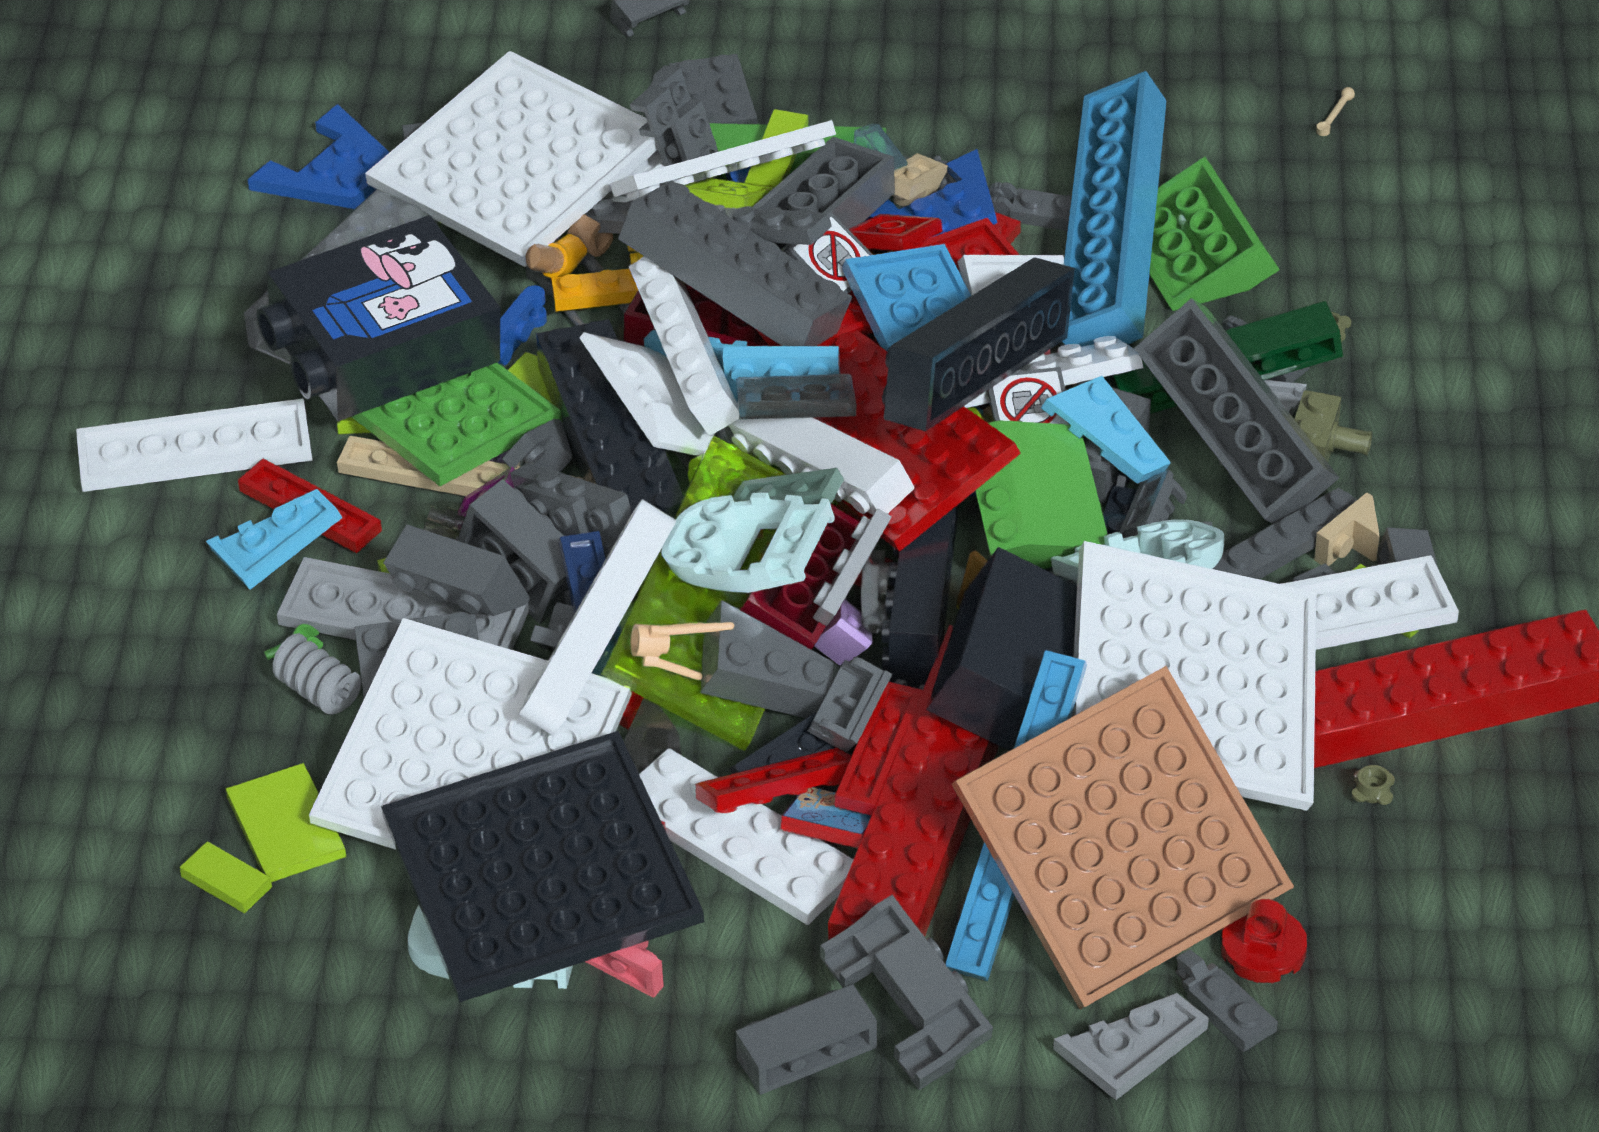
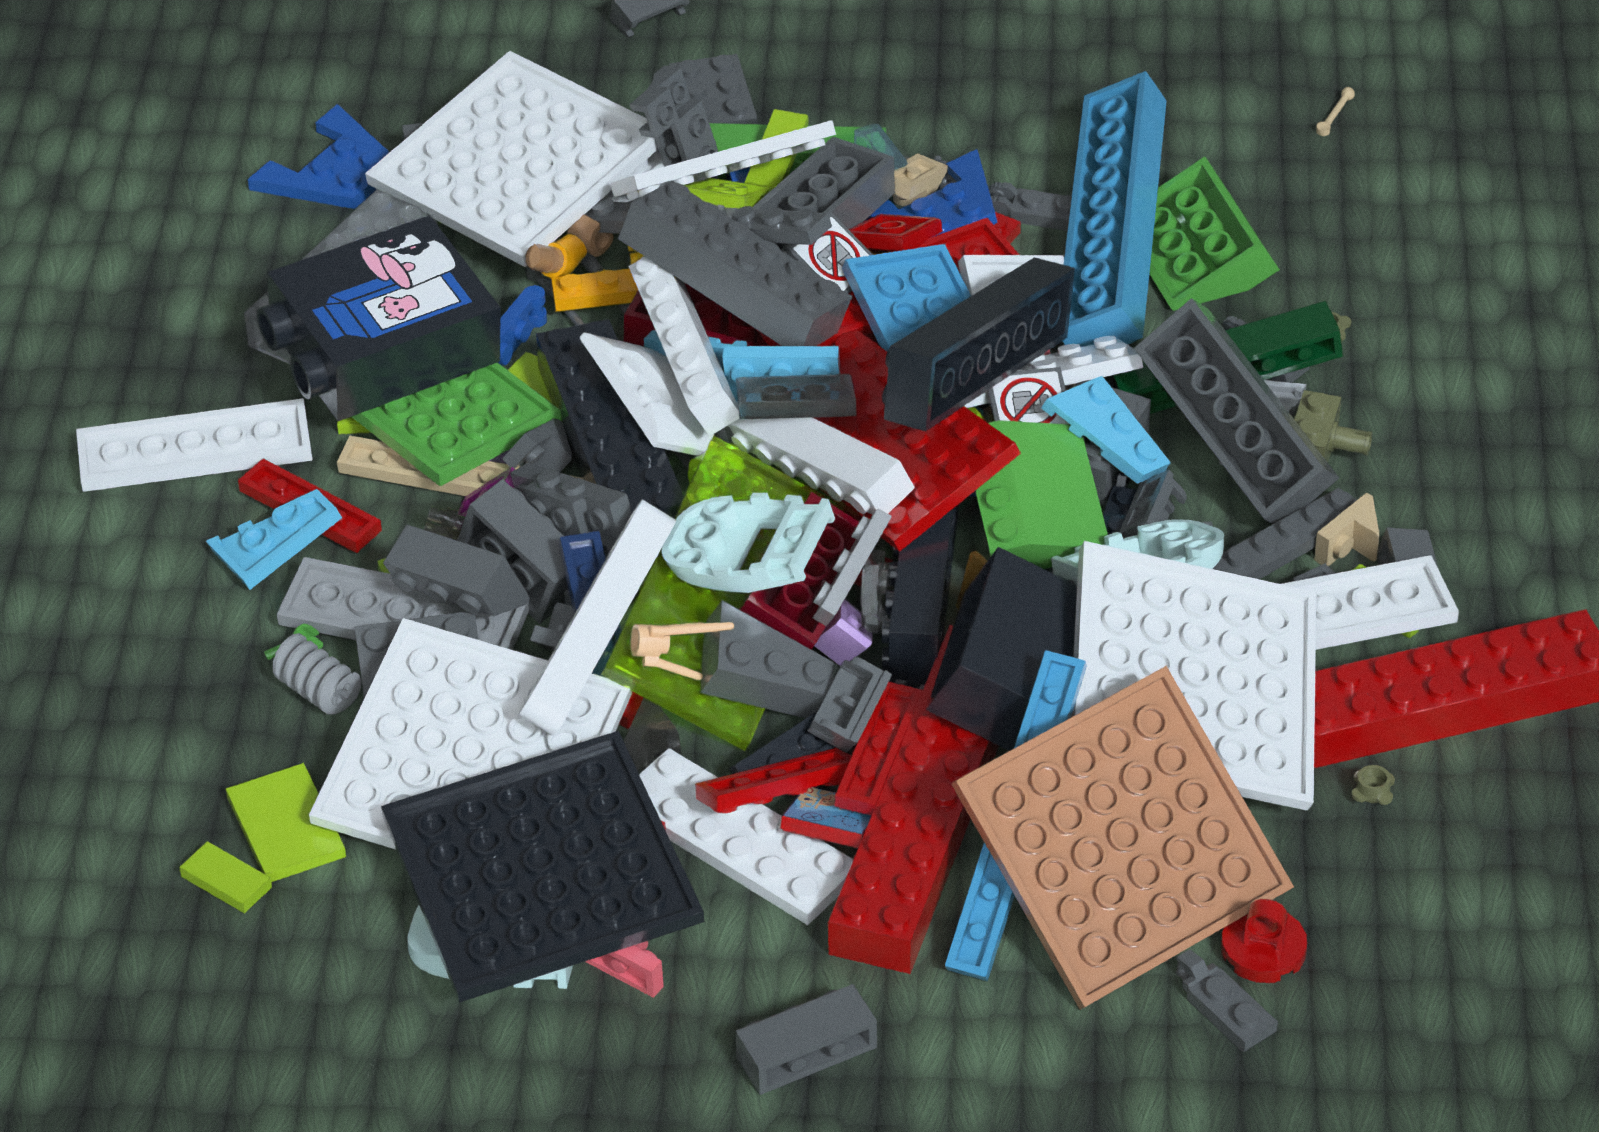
sand green plate [733,468,844,504] -> none
dark grey bracket [820,895,993,1090] -> none
light grey wing [1053,993,1209,1100] -> none

